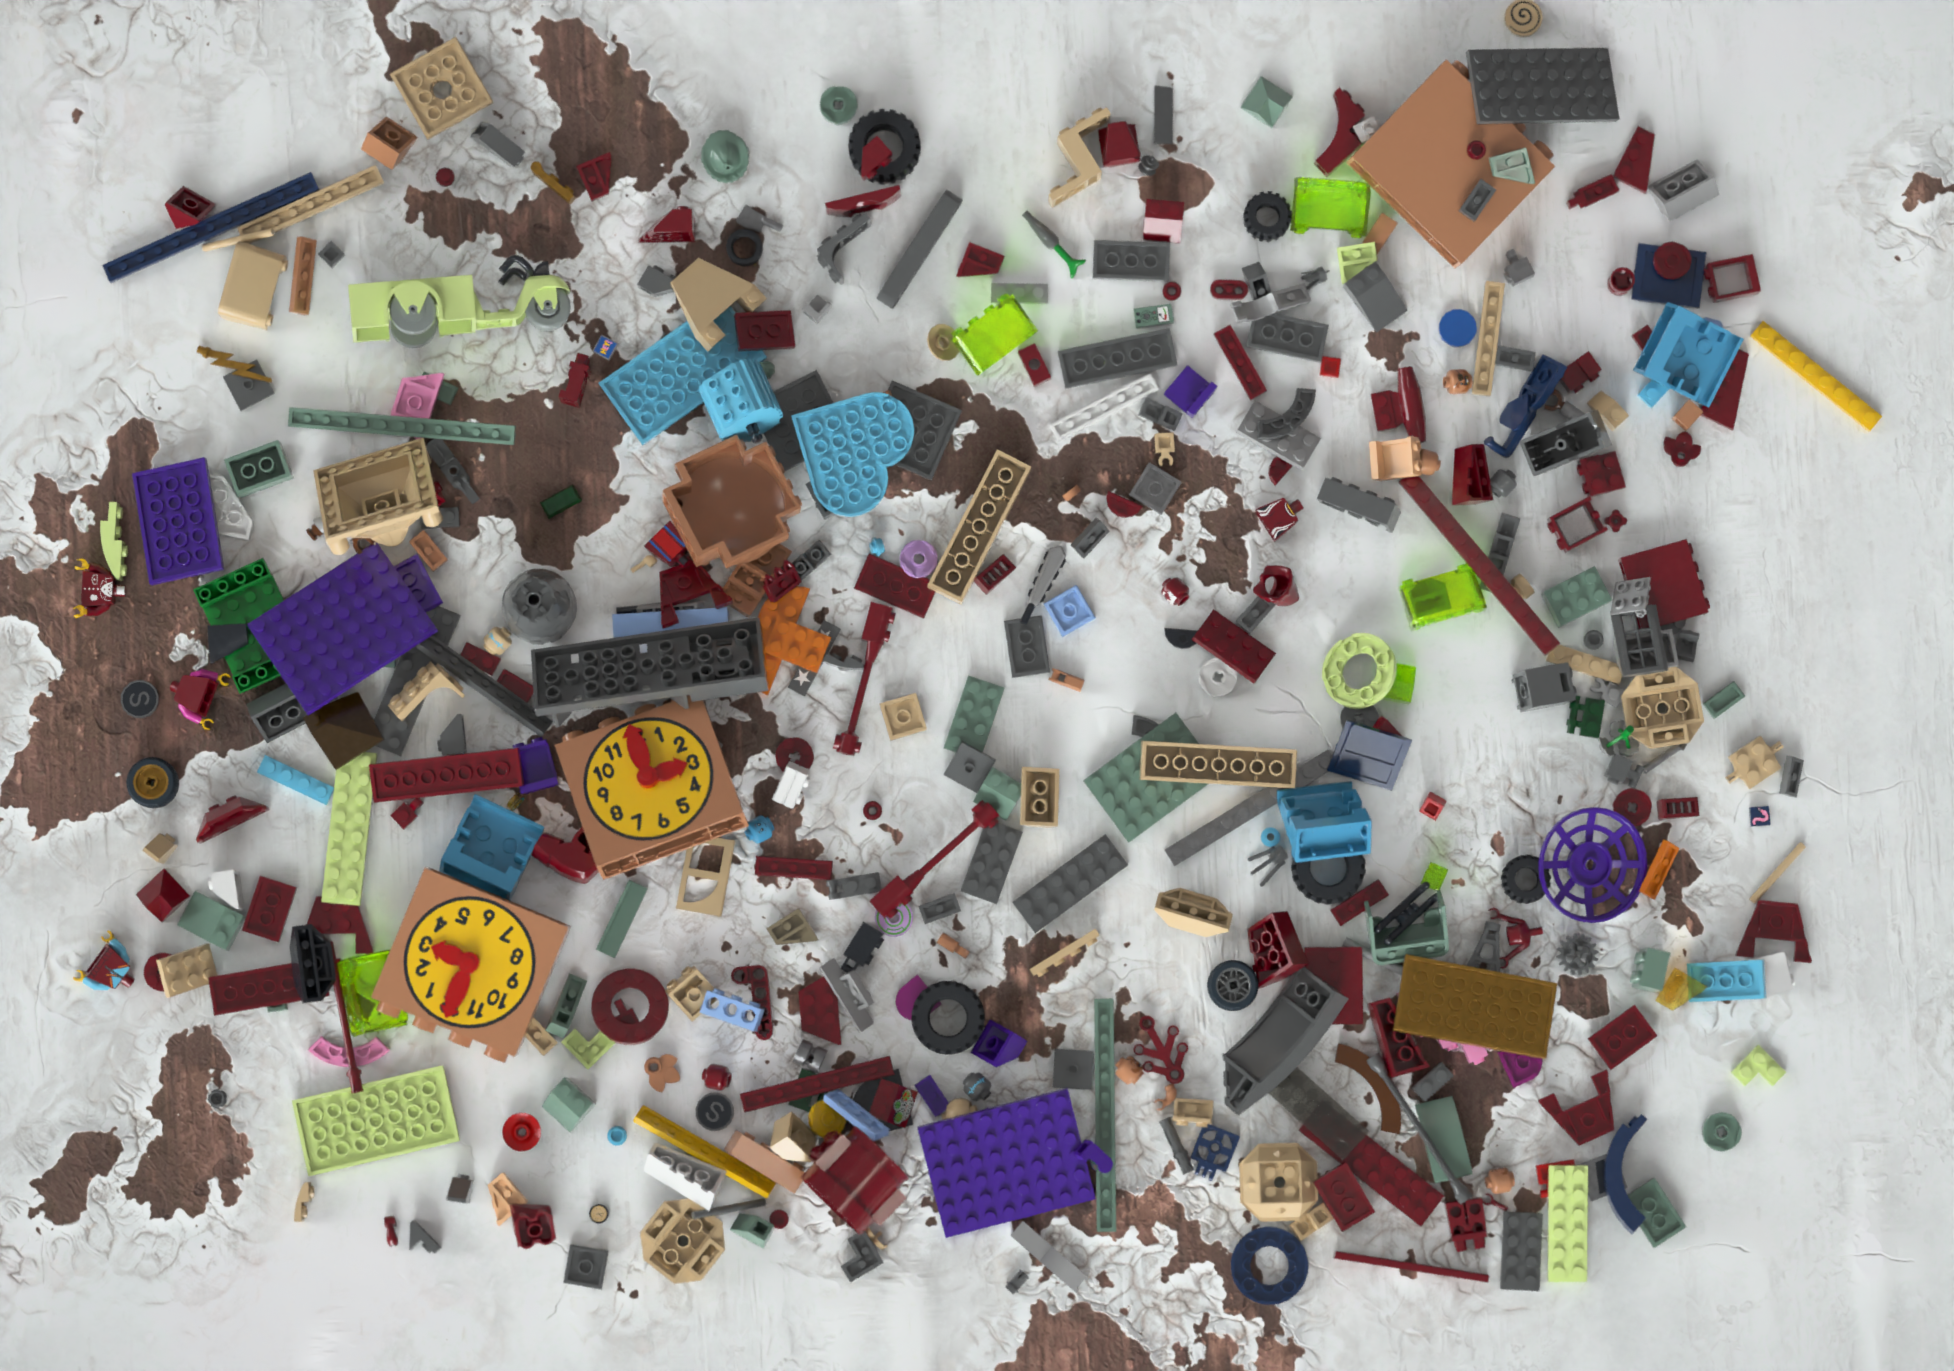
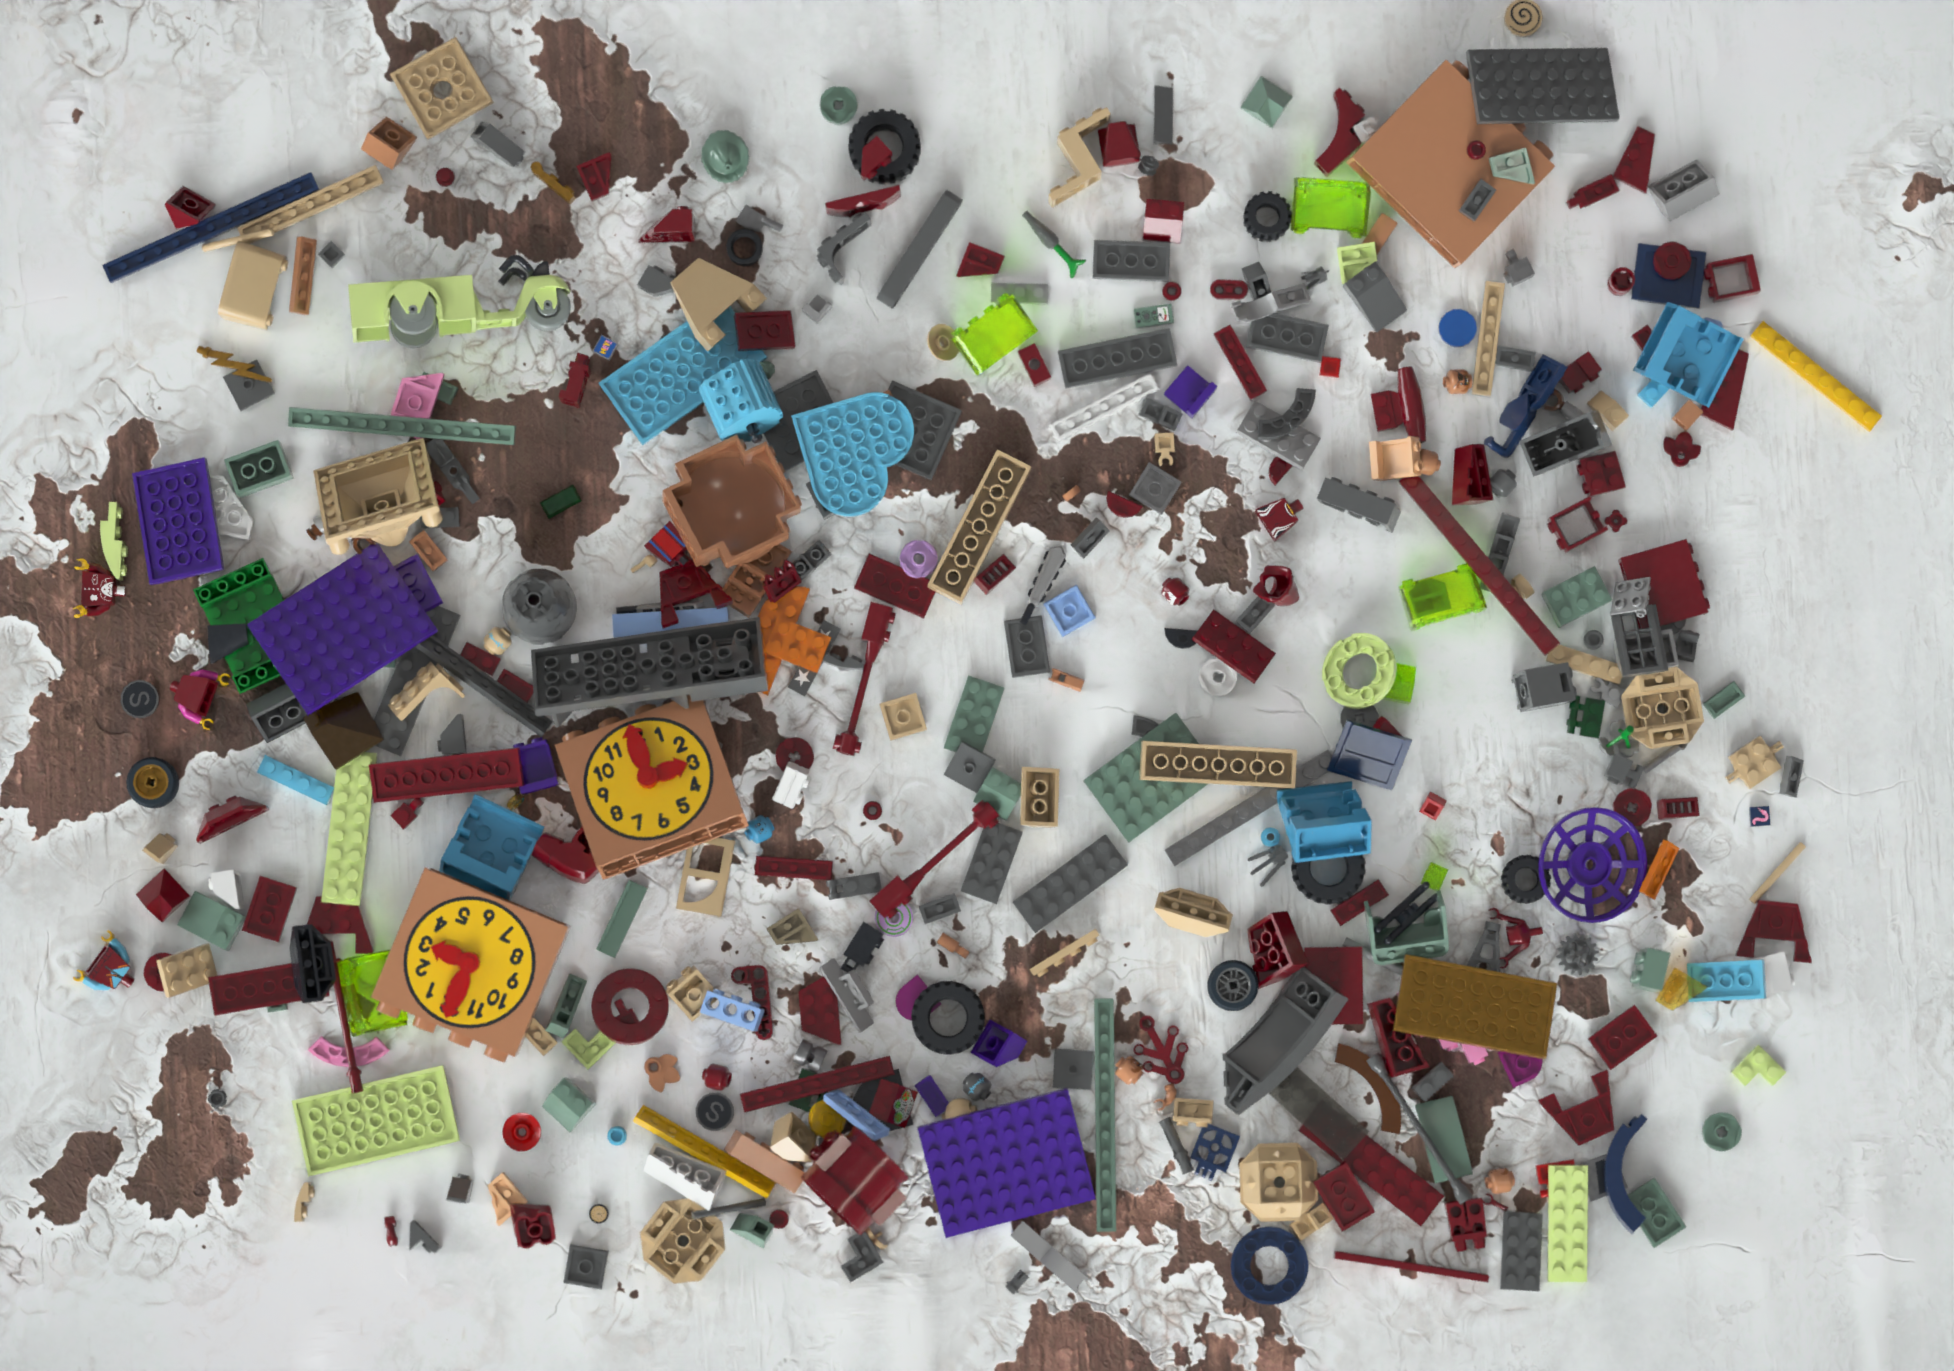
medium azure plate [869,537,885,556] -> none
dark purple leg [1074,1139,1113,1173] -> none

